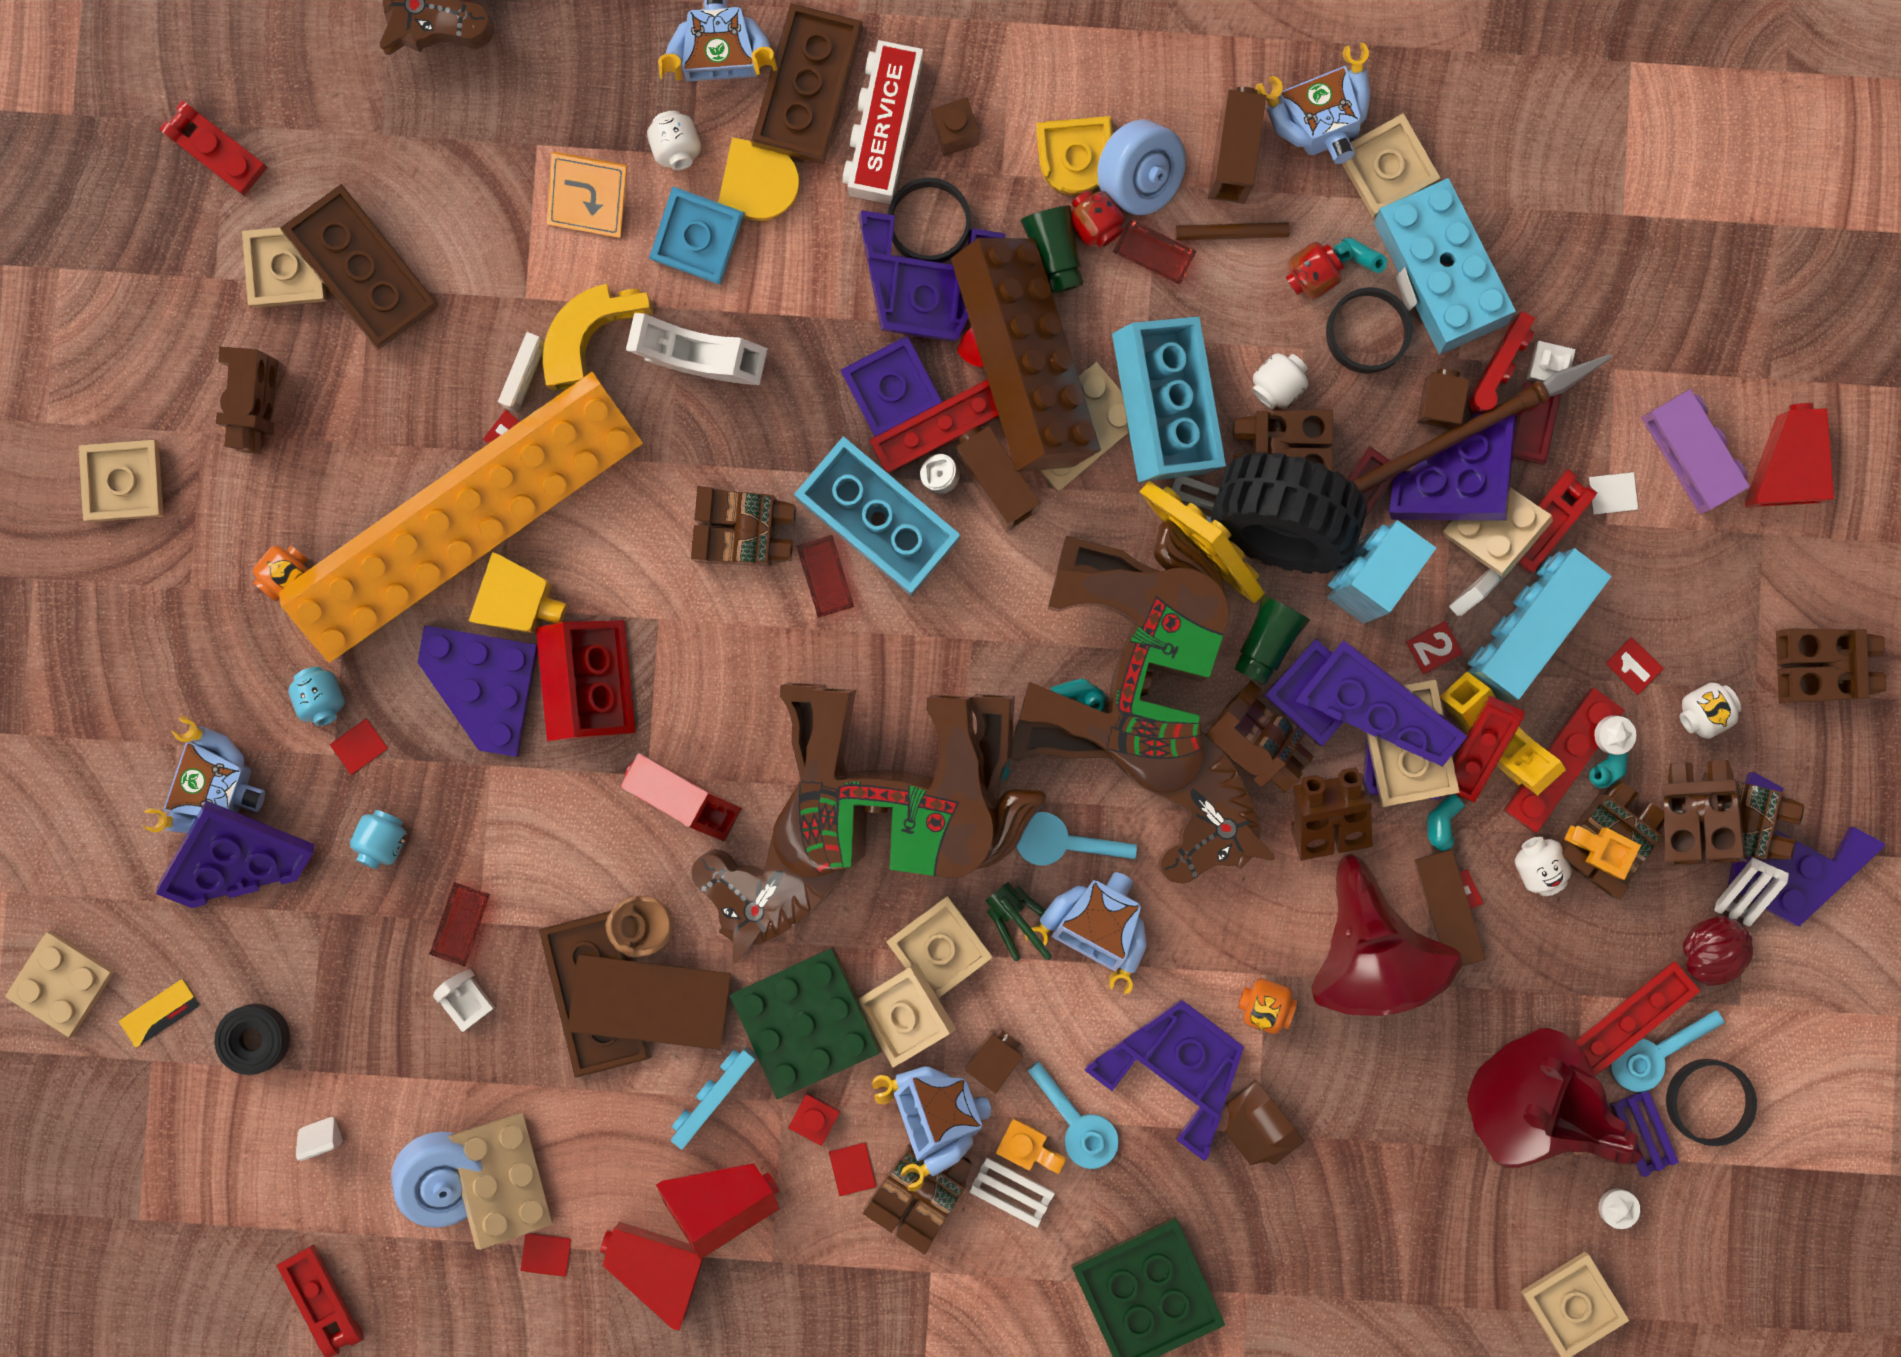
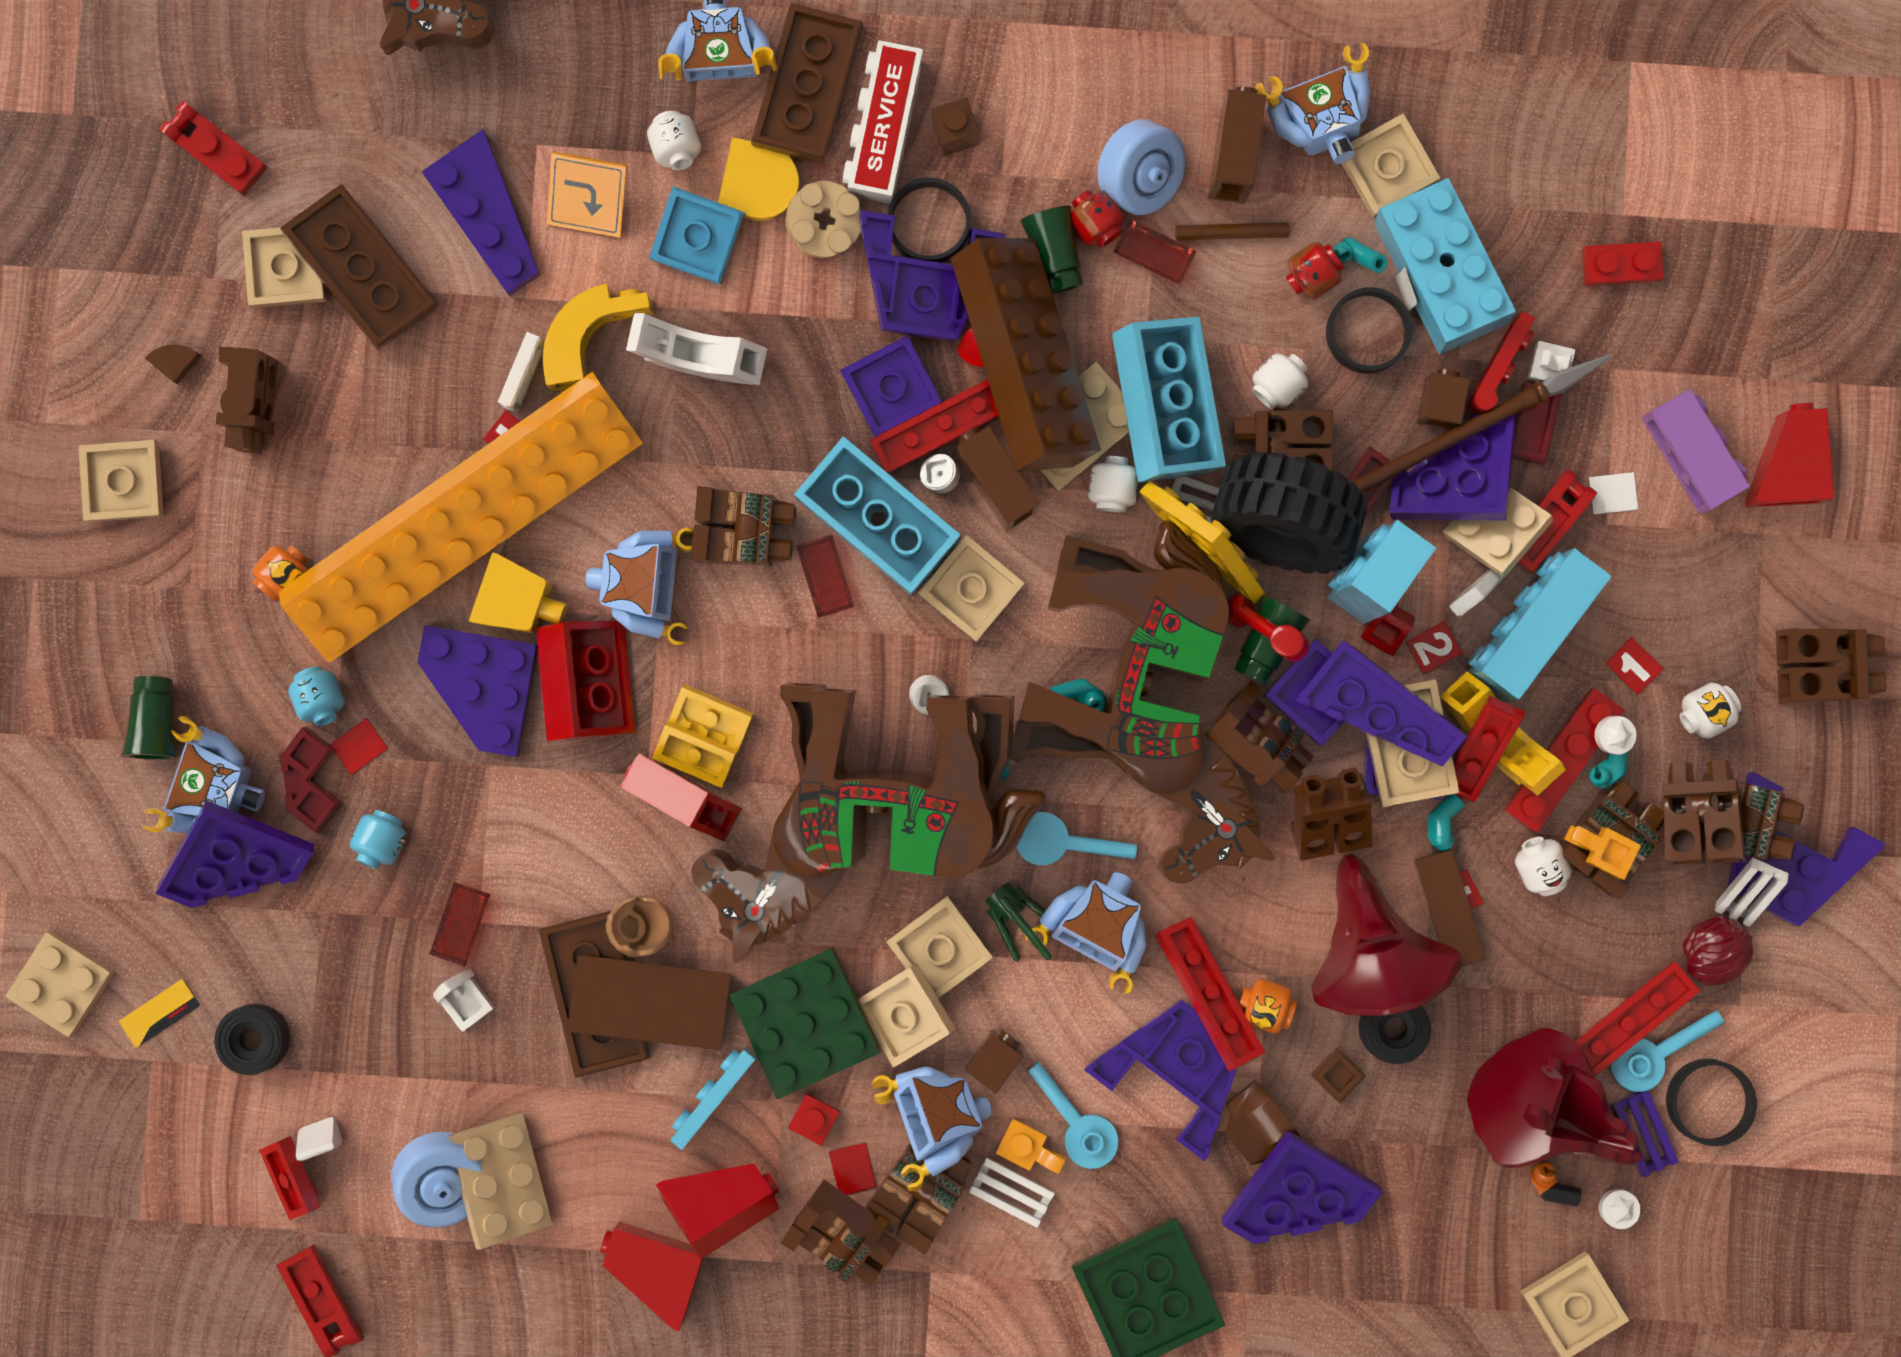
red sticker [520,1233,571,1277] -> none
yellow tile [1036,116,1112,196] -> none
none -> dark green plant [121,676,177,760]
none -> reddish brown tile [145,345,202,384]
none -> red plate [259,1136,321,1220]
none -> dark red tile [280,727,343,833]
none -> dark purple wing [422,129,540,296]
none -> light blue torso [586,527,693,645]
none -> yellow slope [652,684,755,788]
none -> reddish brown hips [781,1179,900,1285]
none -> tan plate [785,181,861,259]
none -> white tile [909,675,949,715]
none -> tan plate [918,535,1025,642]
none -> white head [1088,456,1139,513]
none -> red plate [1155,917,1266,1072]
none -> dark purple plate [1221,1130,1383,1244]
none -> red bar [1227,594,1309,662]
none -> reddish brown tile [1311,1048,1366,1103]
none -> black tyre [1359,1006,1431,1064]
none -> red slope [1360,605,1415,656]
none -> arm [1531,1162,1581,1207]
none -> red plate [1582,241,1664,286]

